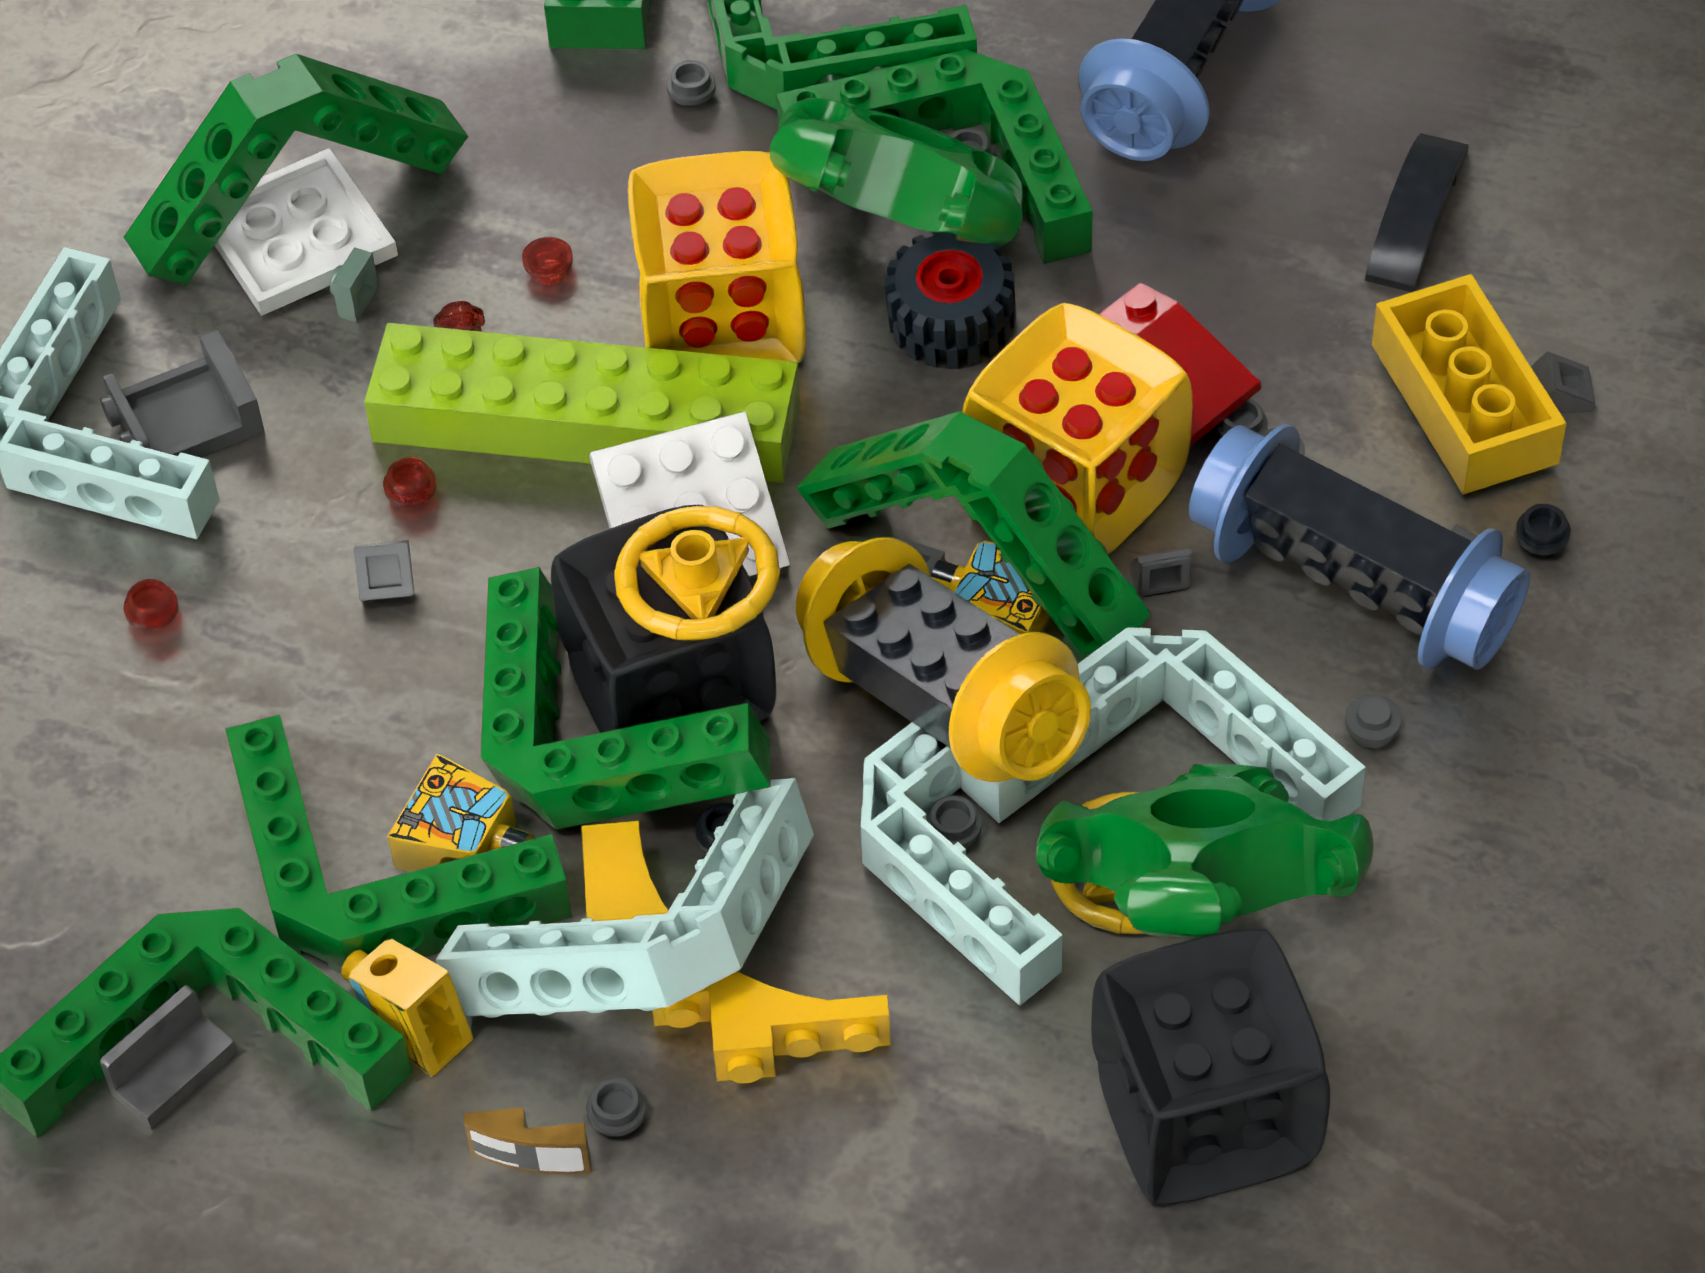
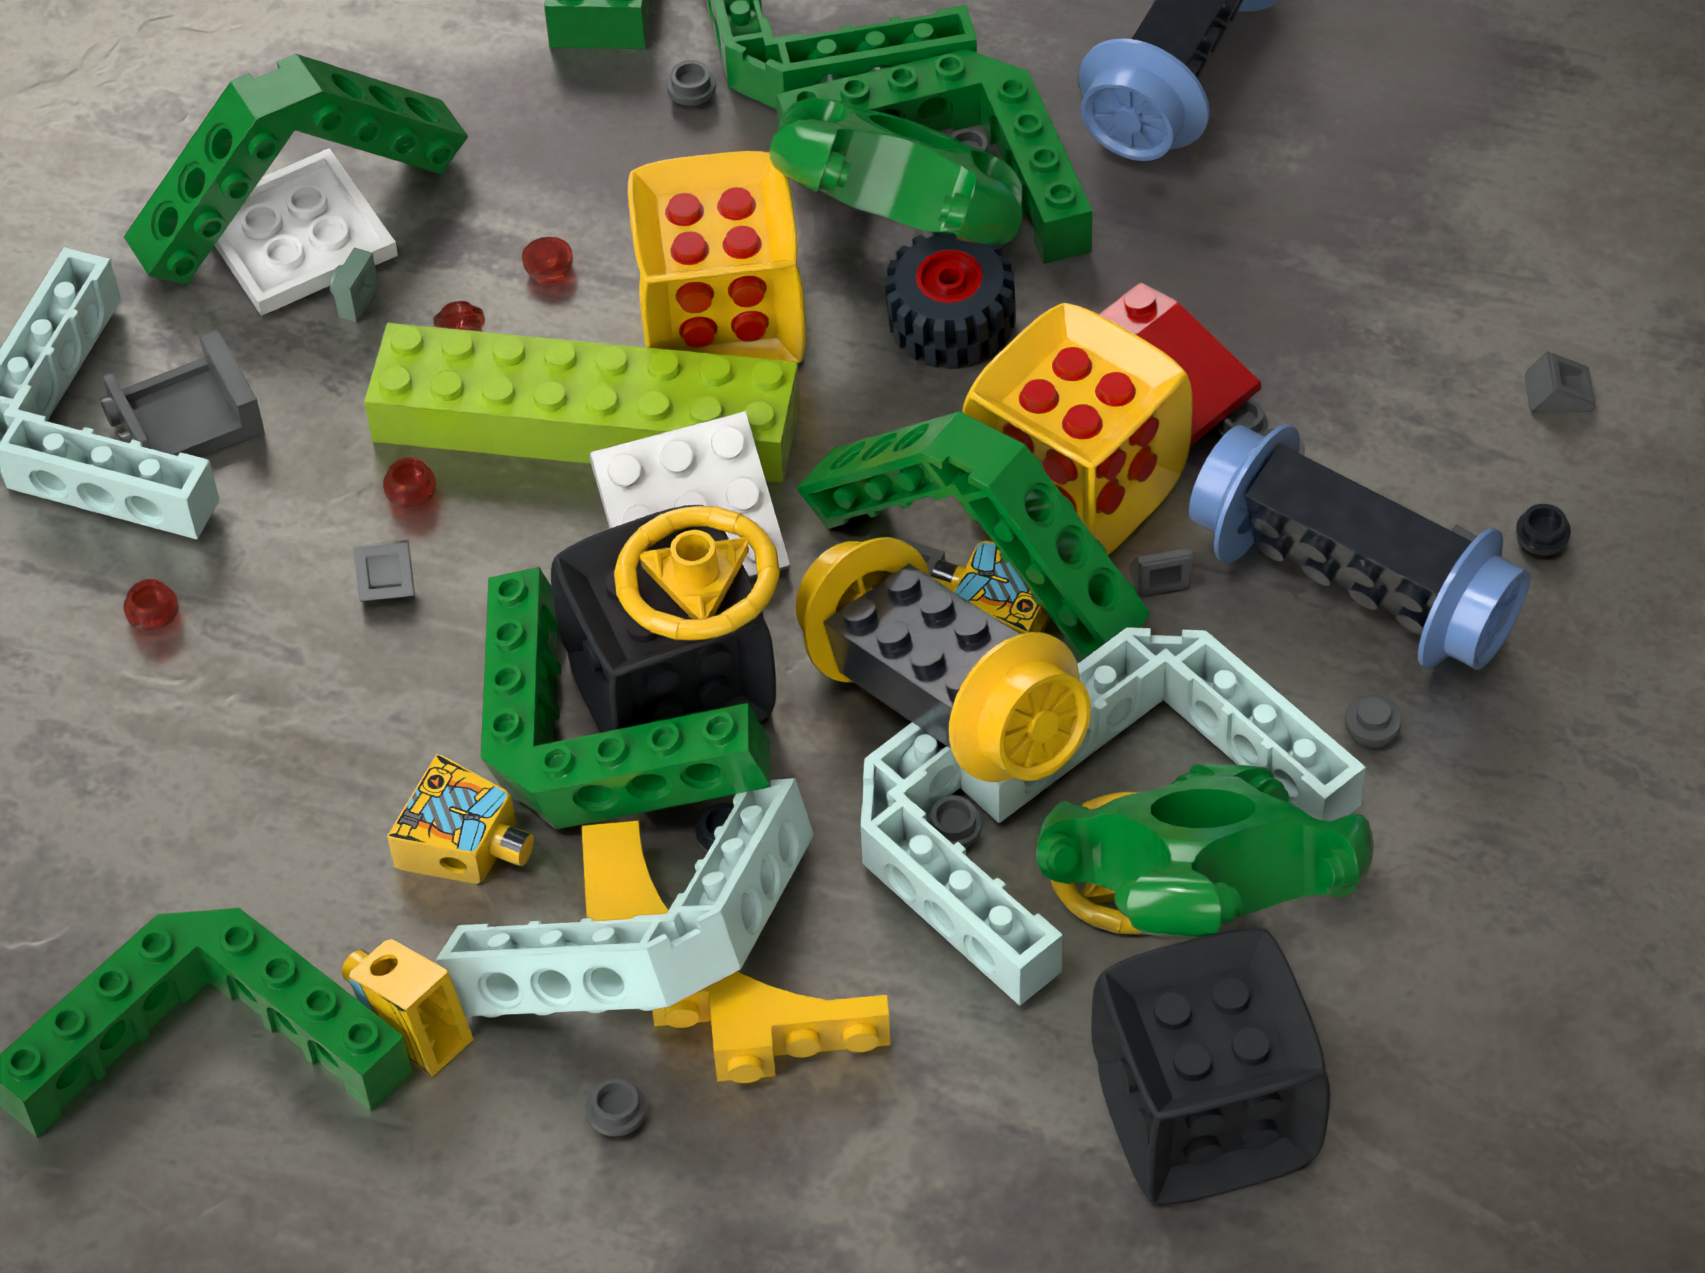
flat silver panel [100,985,238,1130] -> none
green brick [225,714,572,973] -> none
slope [464,1107,591,1174] -> none
black slope [1365,133,1469,292] -> none
yellow brick [1372,274,1566,495] -> none

